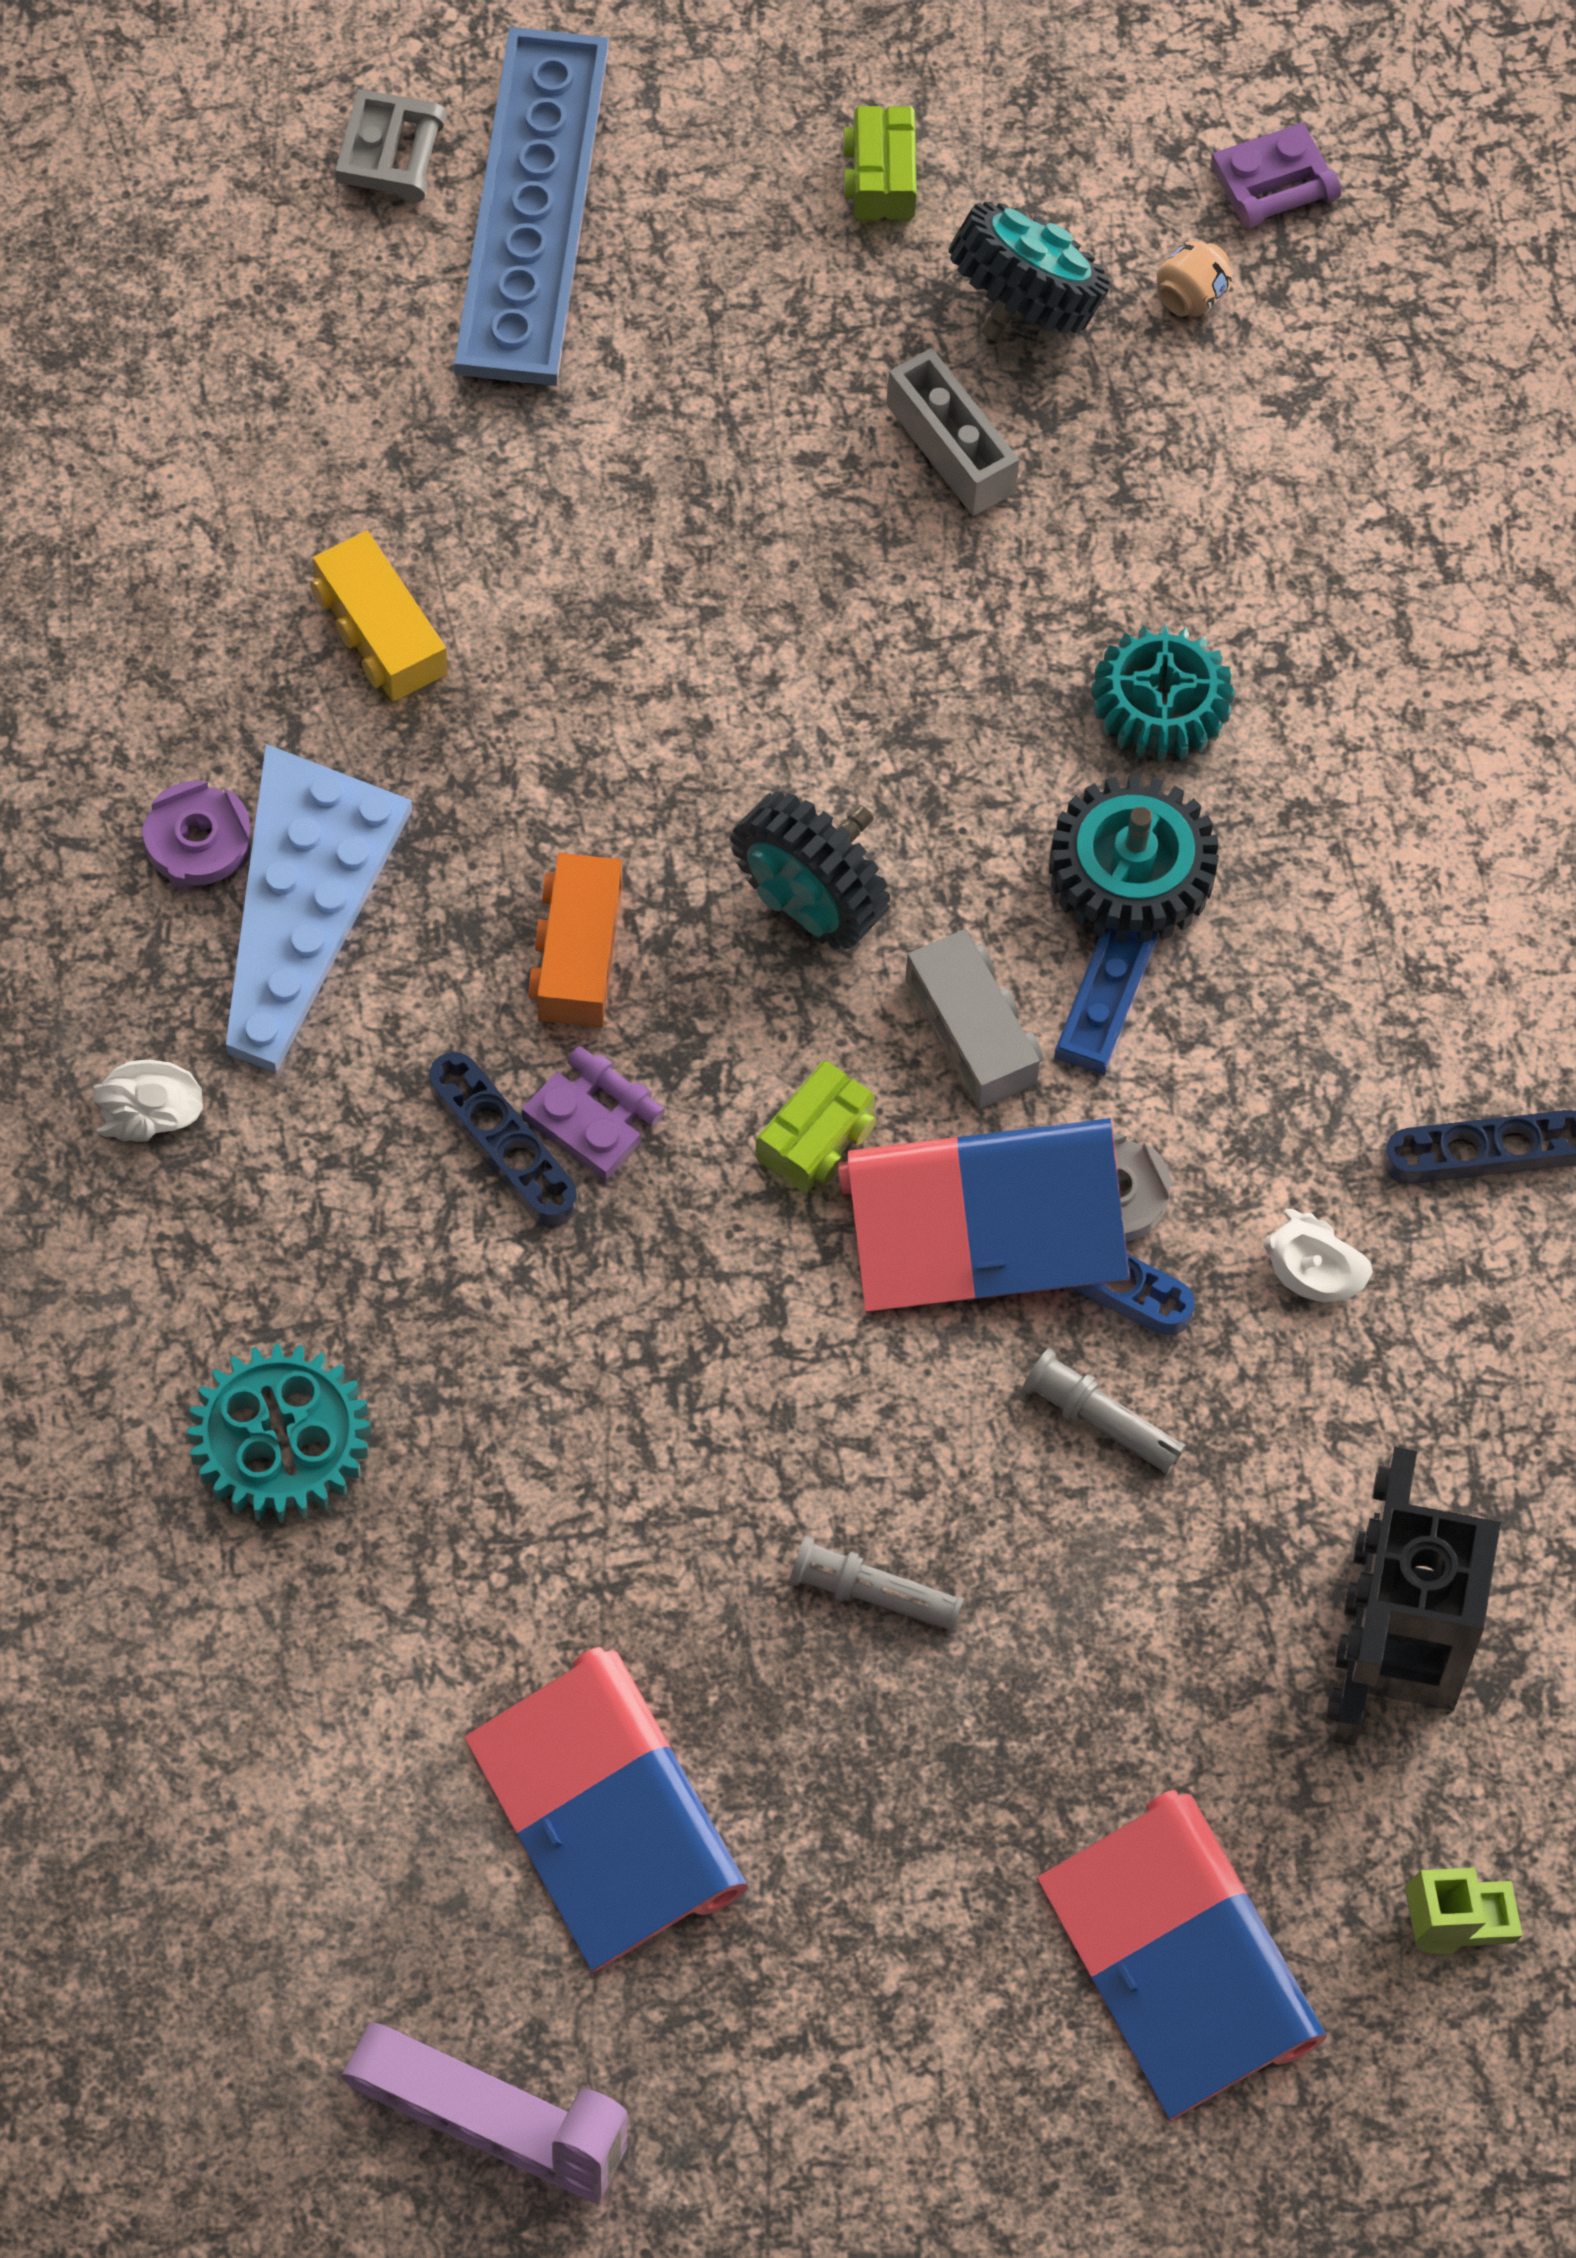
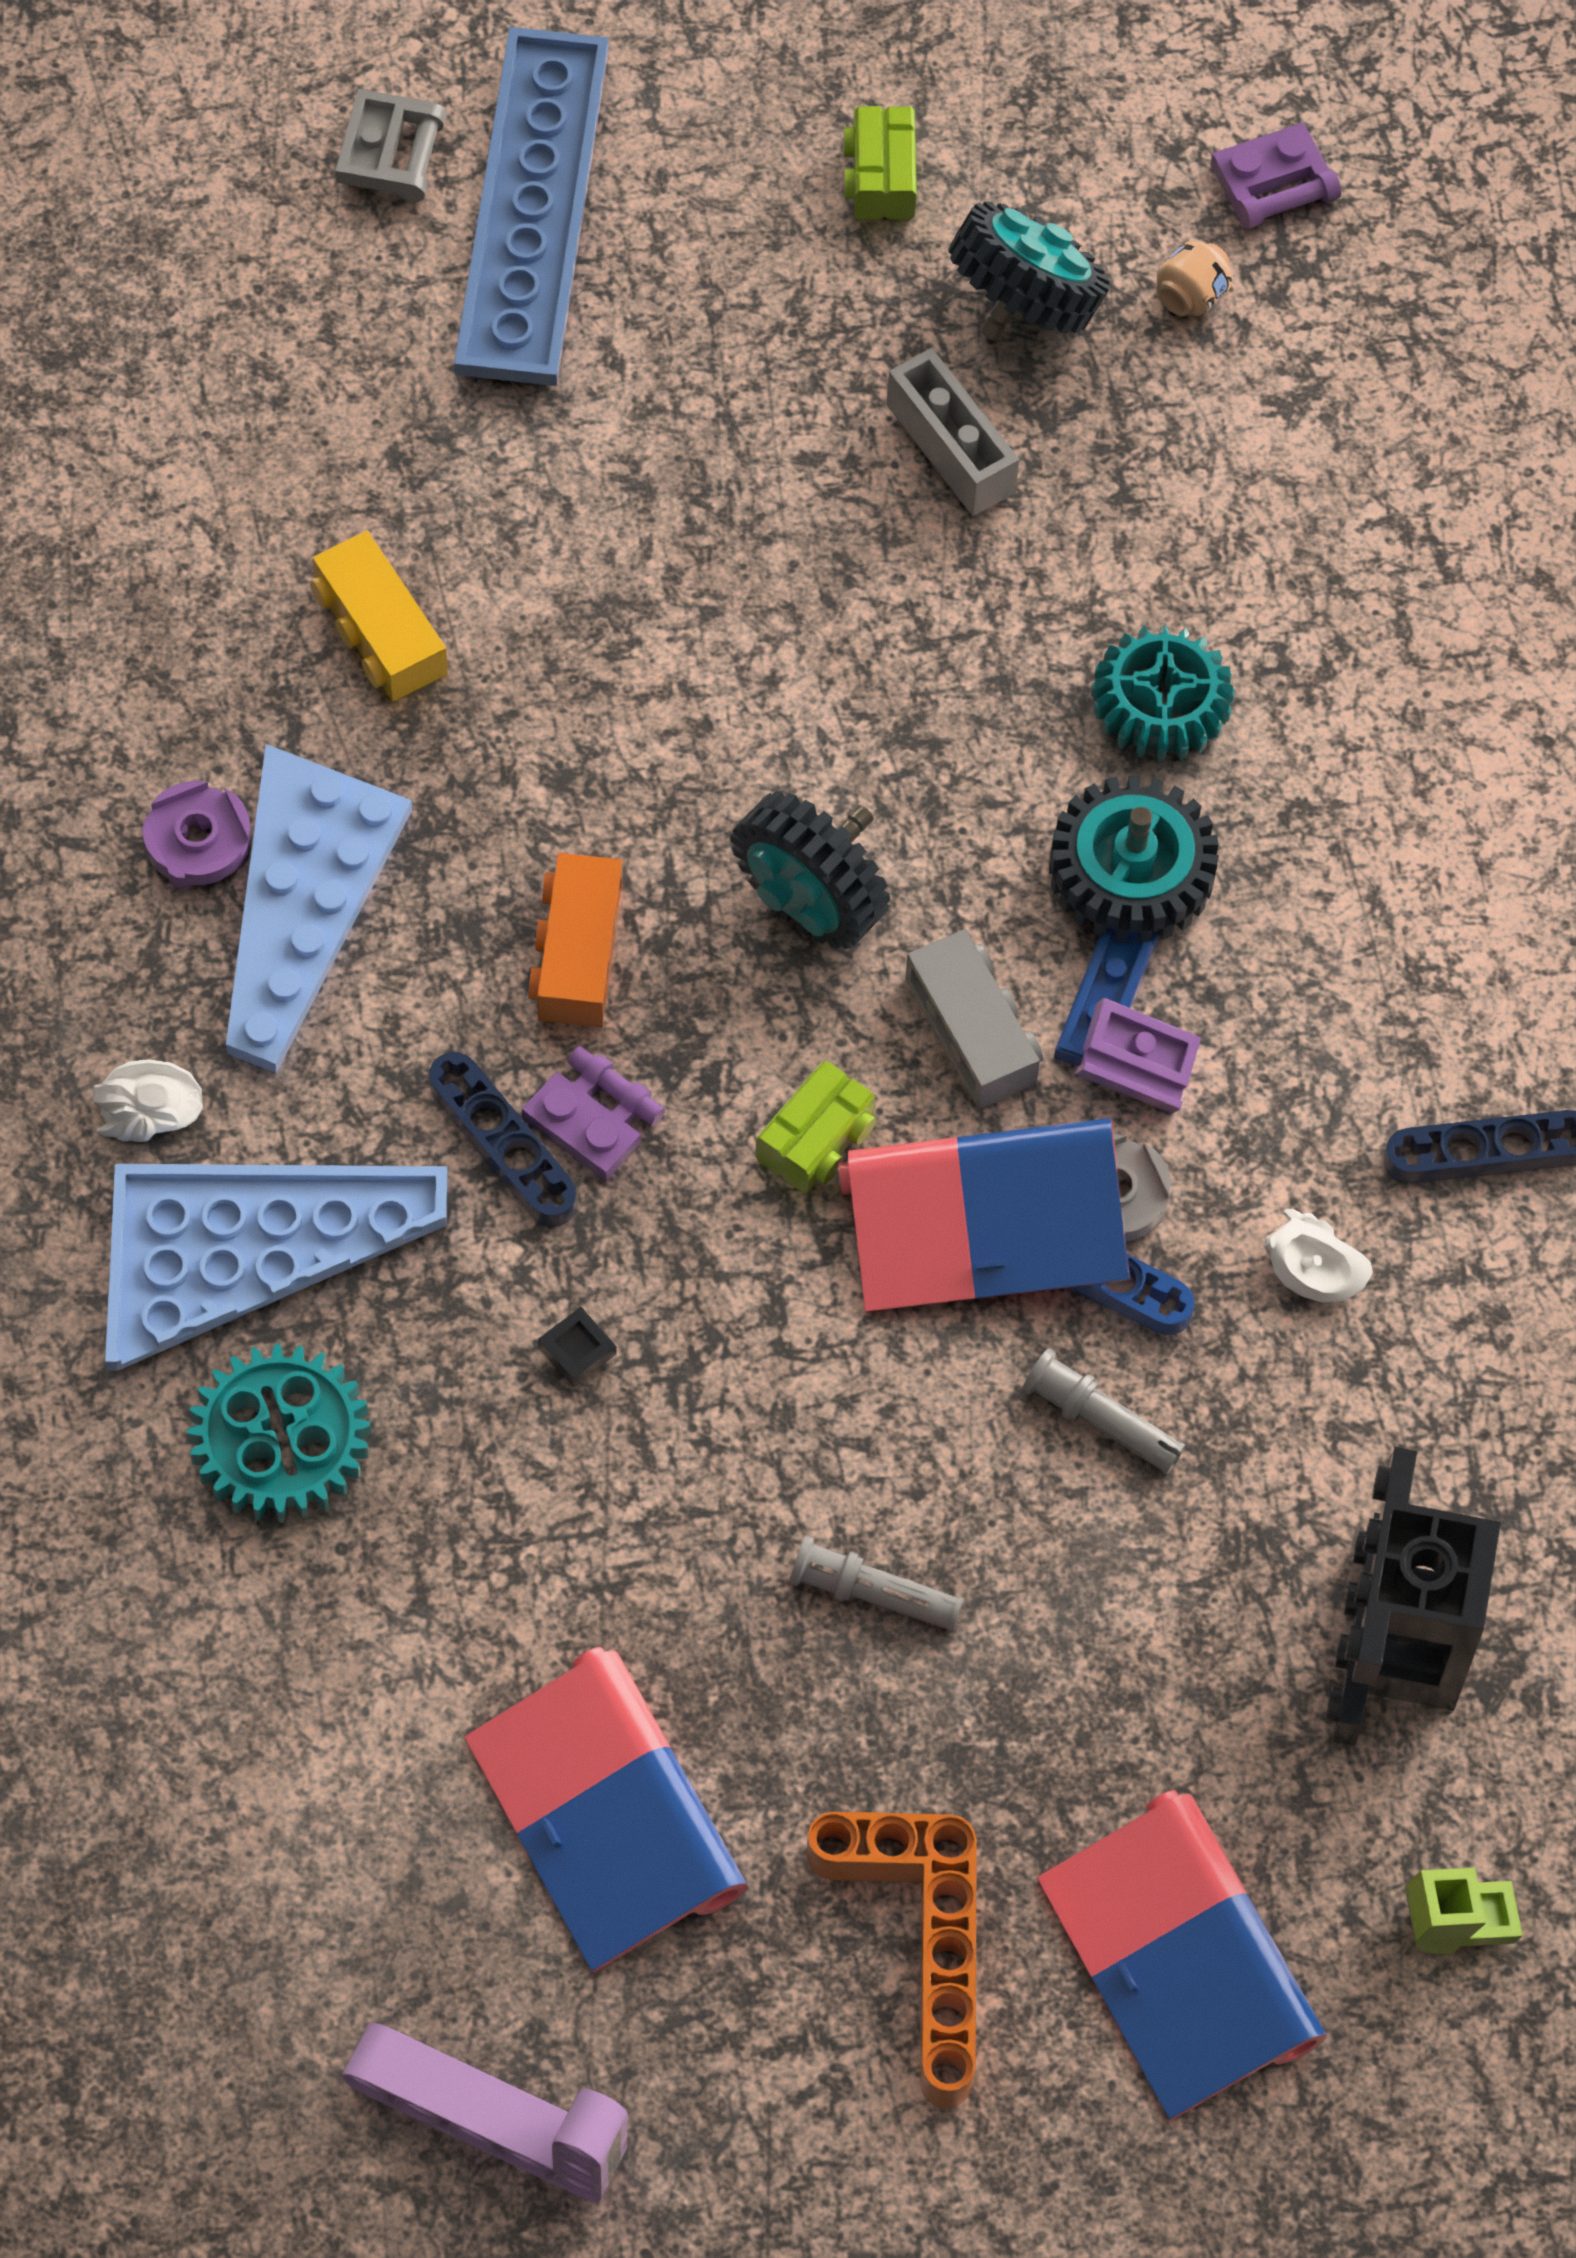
none -> light blue wing [105,1164,448,1371]
none -> black plate [538,1307,617,1387]
none -> orange beam [806,1811,977,2108]
none -> medium lavender plate [1075,998,1201,1114]

